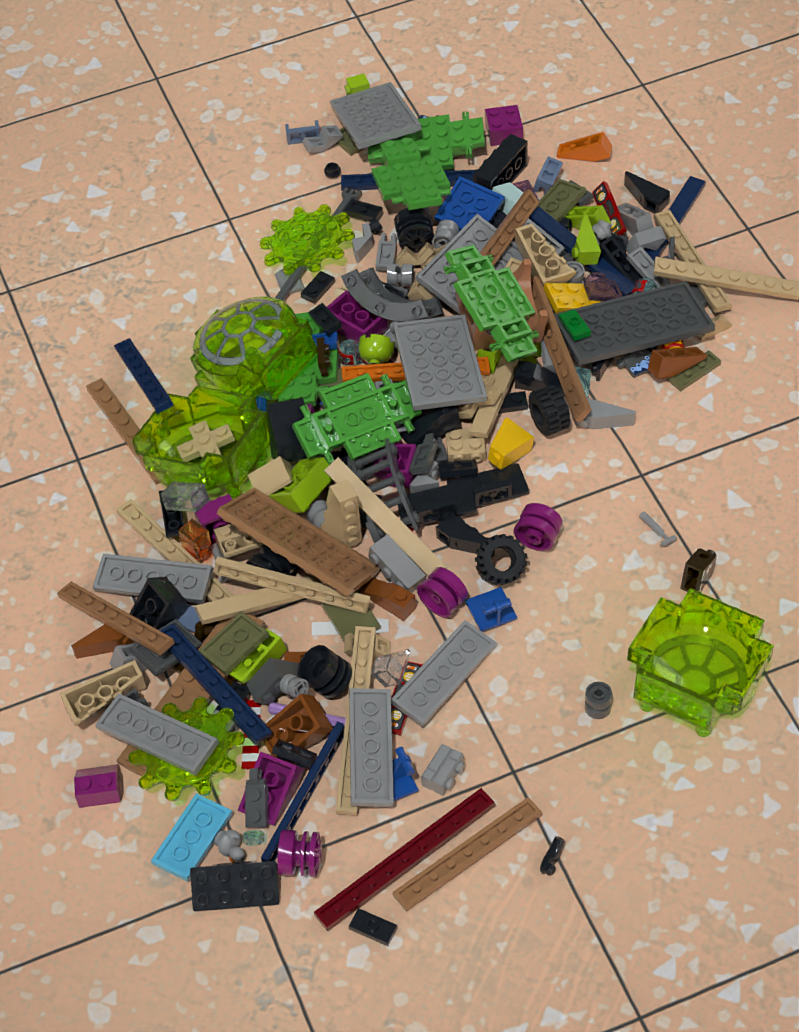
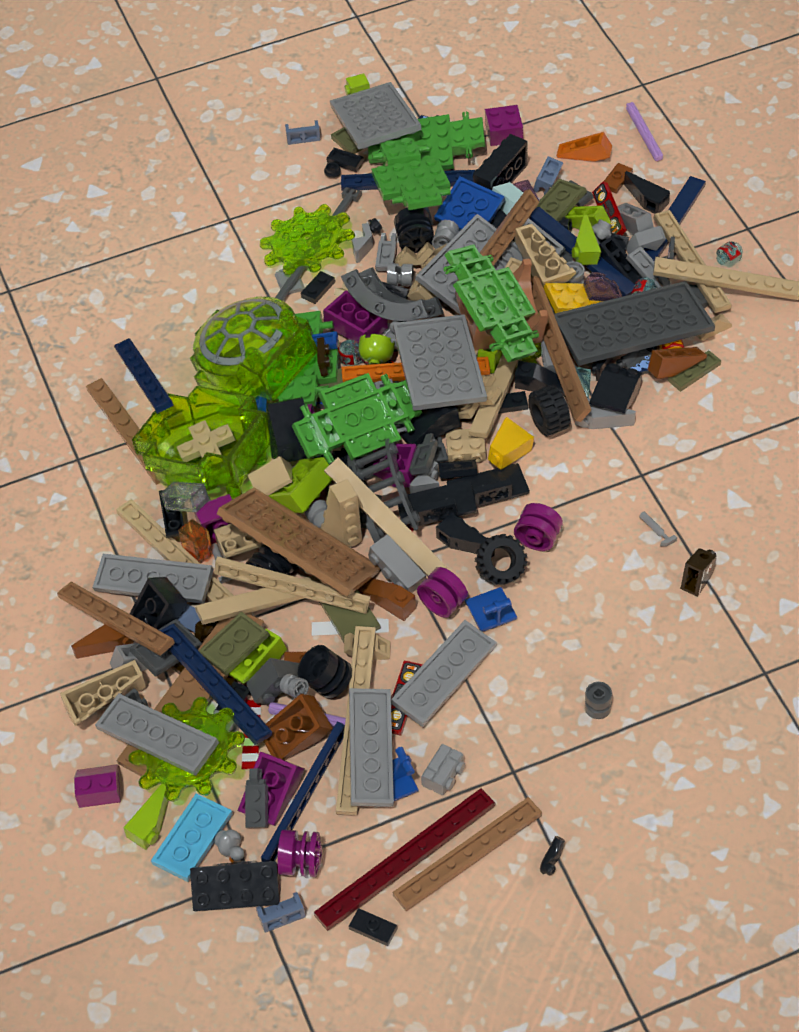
clear light blue tile [243,830,264,846] -> none
black plate [272,739,317,768] -> none
light grey slope [302,125,343,153] -> none
black plate [308,303,342,336] -> none
black plate [345,199,383,221] -> none
clear slope [371,649,411,687] -> none
green plate [559,309,591,341] -> none
clear neon green windscreen [627,588,774,737] -> none
none -> lime slope [123,781,170,850]
none -> sand blue hinge [256,892,305,933]
none -> black plate [326,147,364,172]
none -> black slope [589,364,643,414]
none -> dark orange plate [604,163,633,194]
none -> lavender axle [626,102,663,161]
none -> clear light blue head [716,241,743,267]

